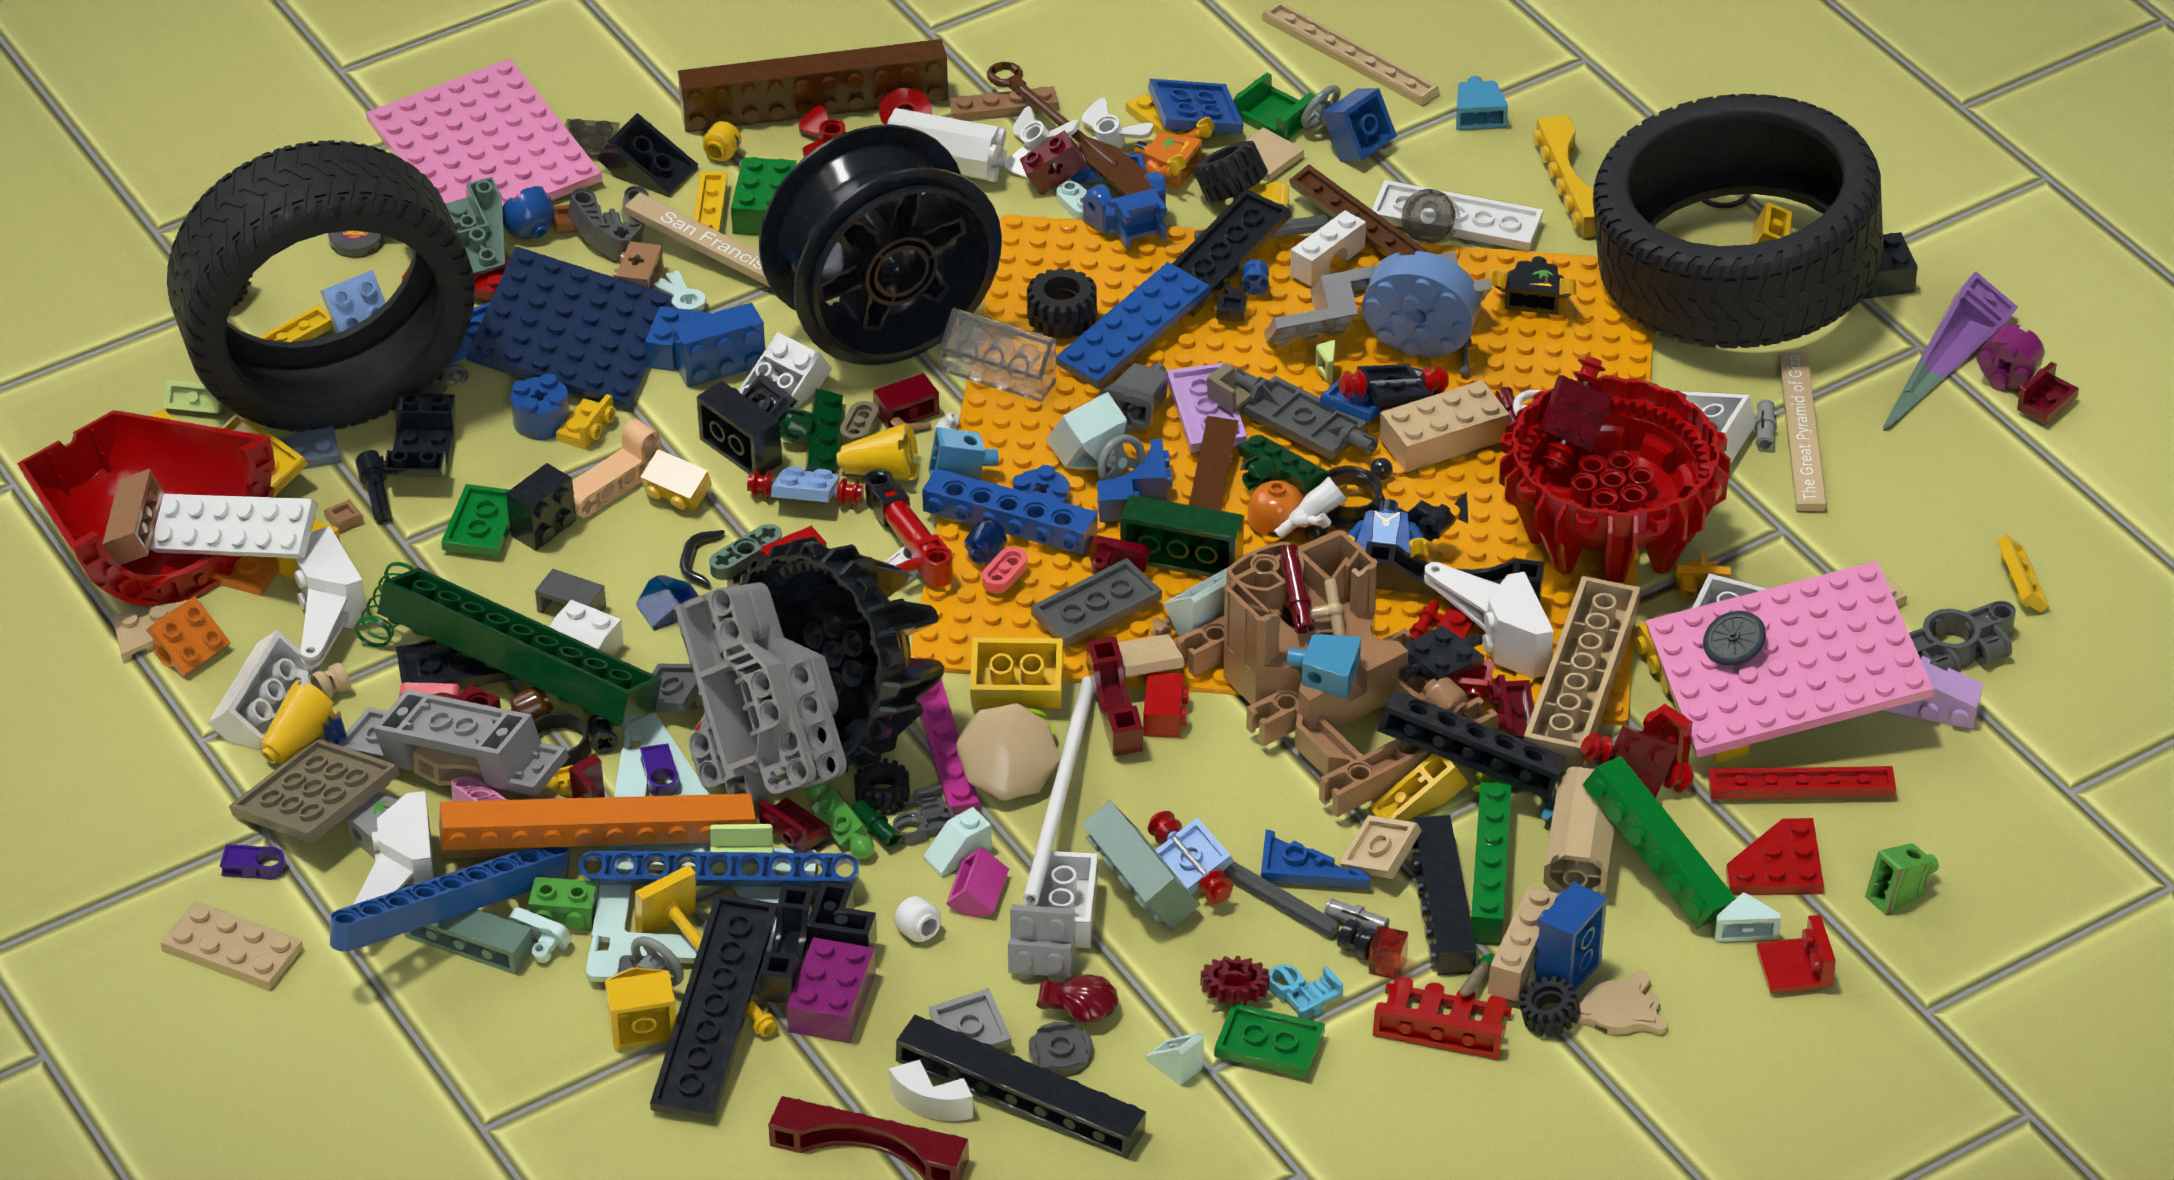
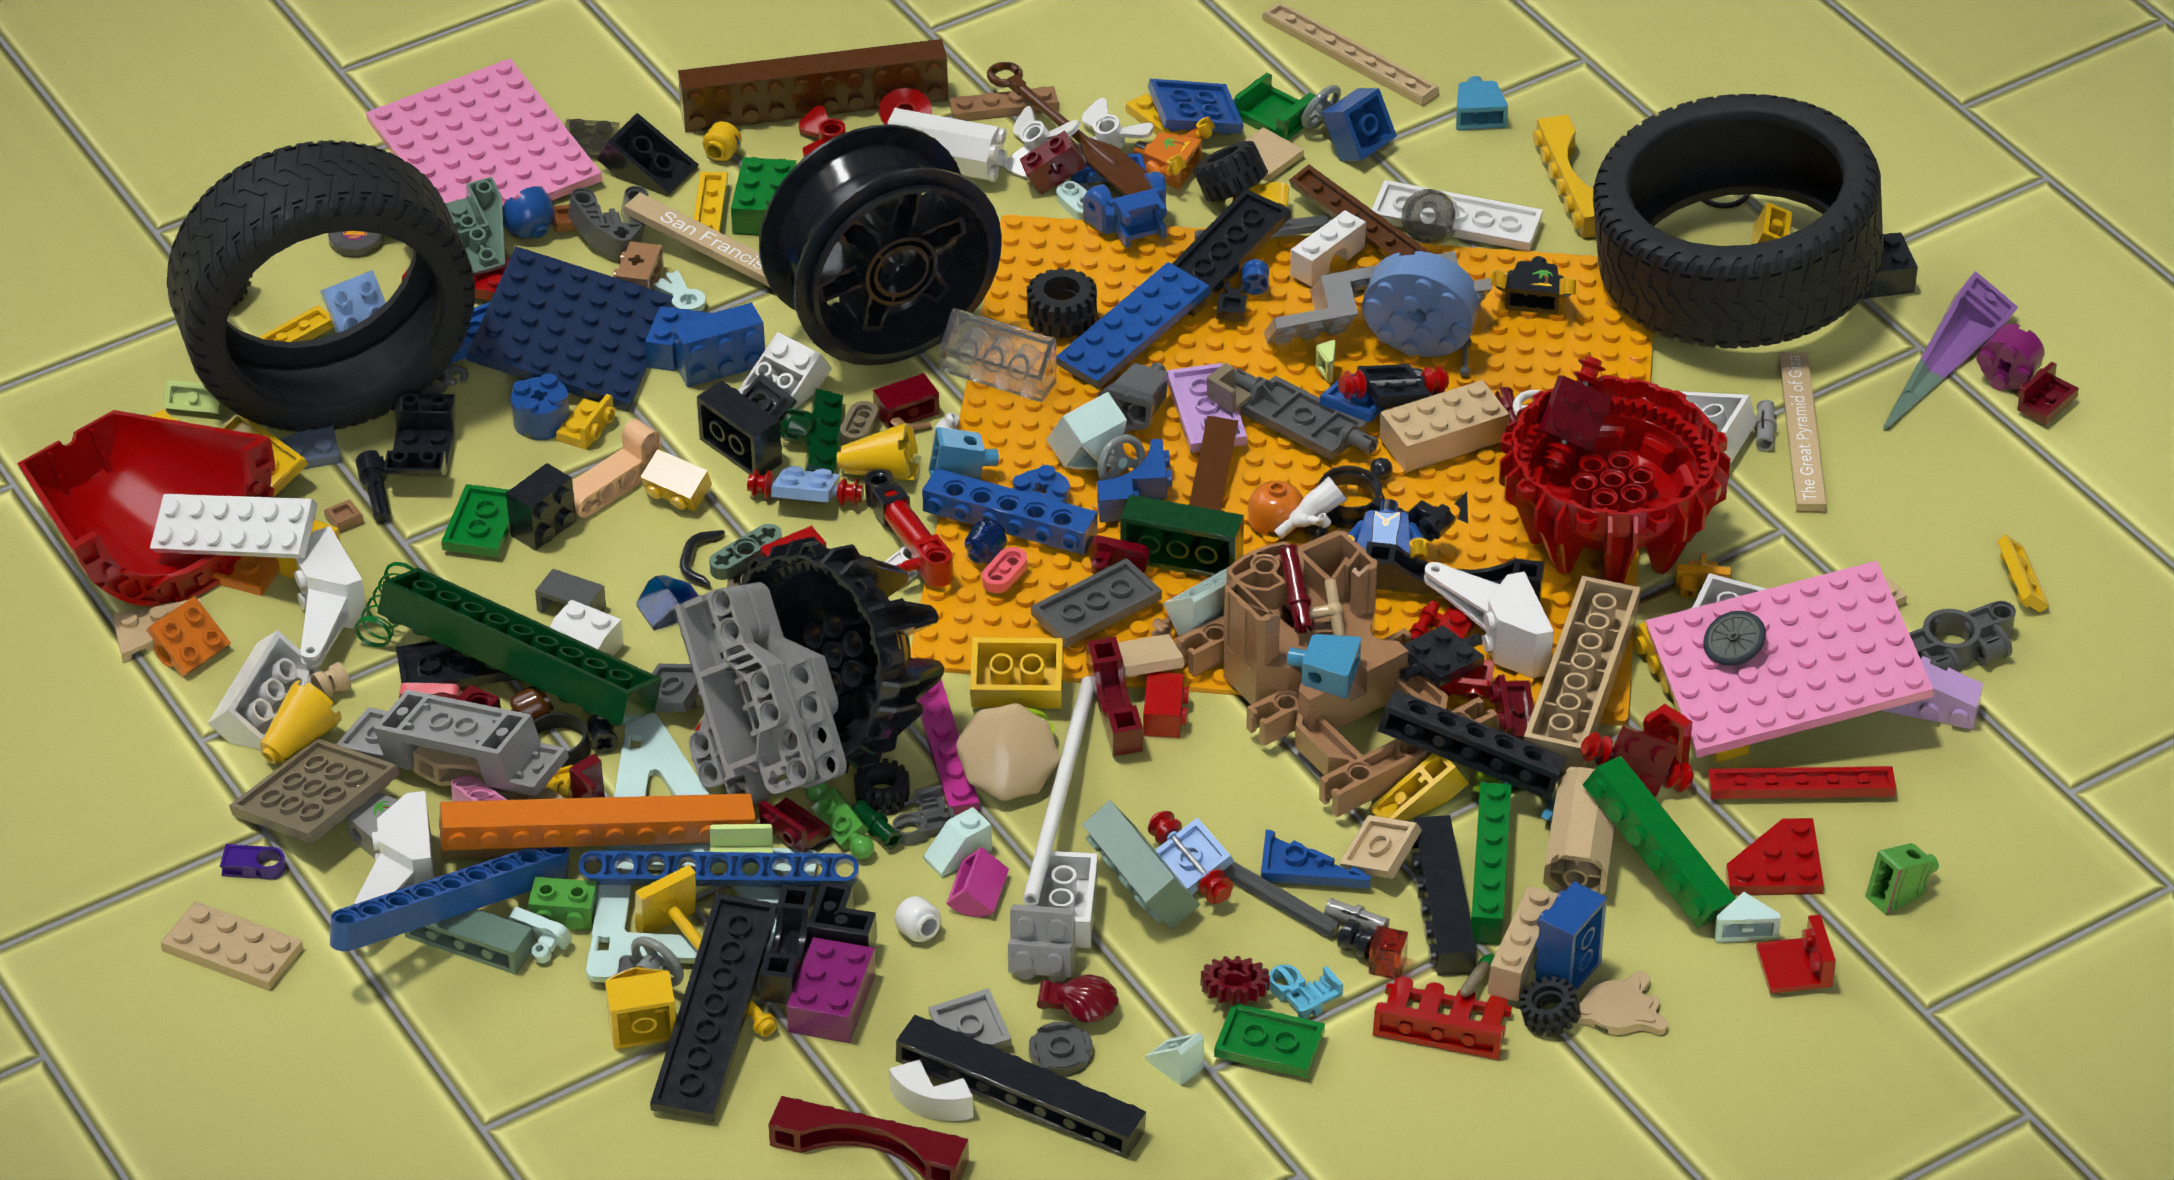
medium nougat brick [102,469,164,565] -> none
clear blue plate [323,716,347,745] -> none
dark purple piece [640,743,679,796] -> none
dark green plate [1238,435,1328,492] -> none
medium nougat head [1422,677,1468,715] -> none

